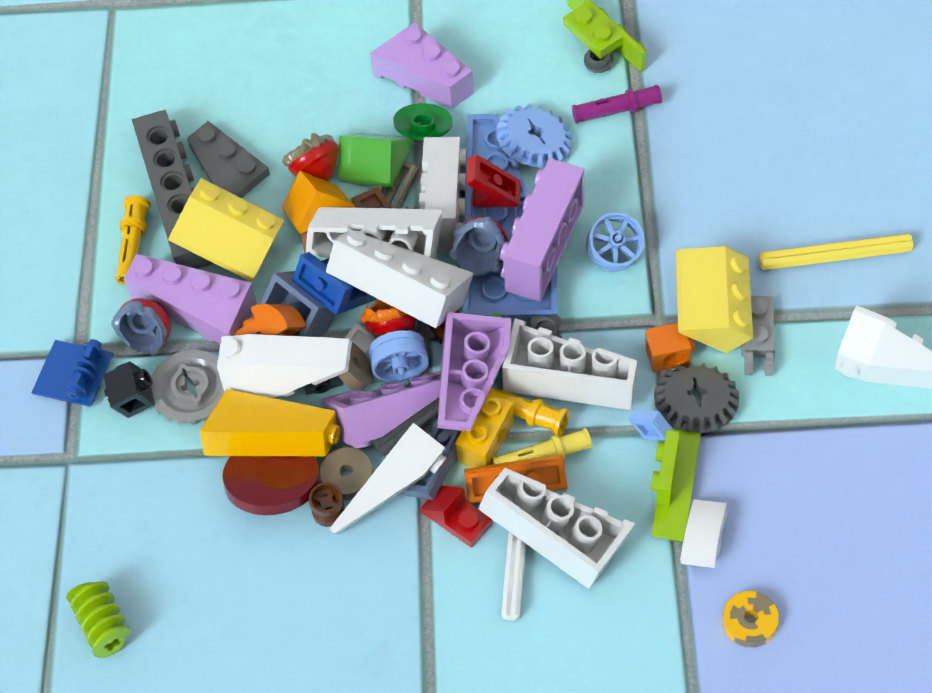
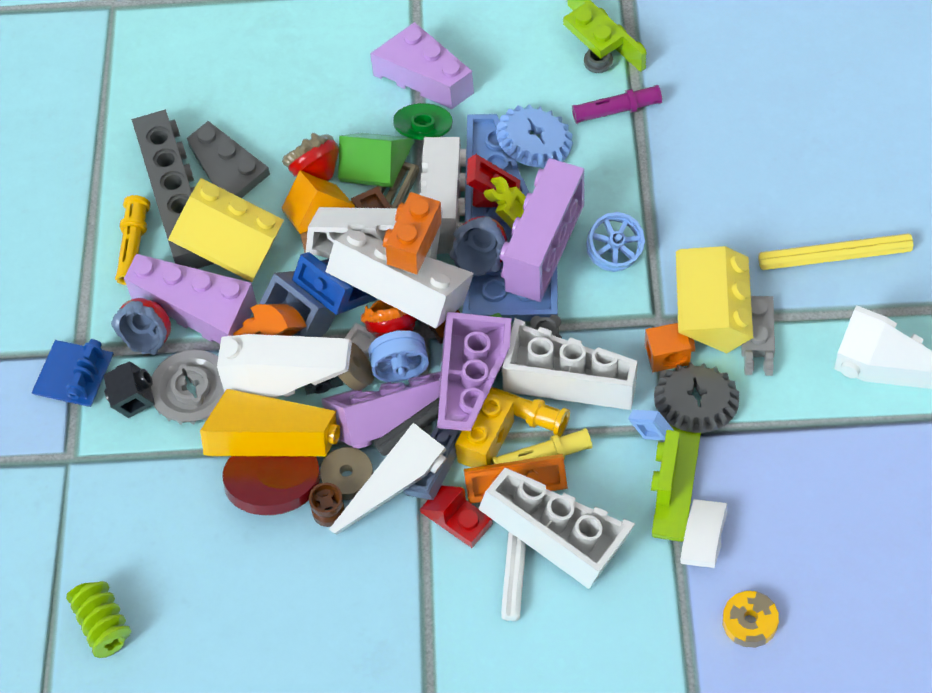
none -> orange brick [383,192,441,275]
none -> neon yellow plate [484,177,526,229]

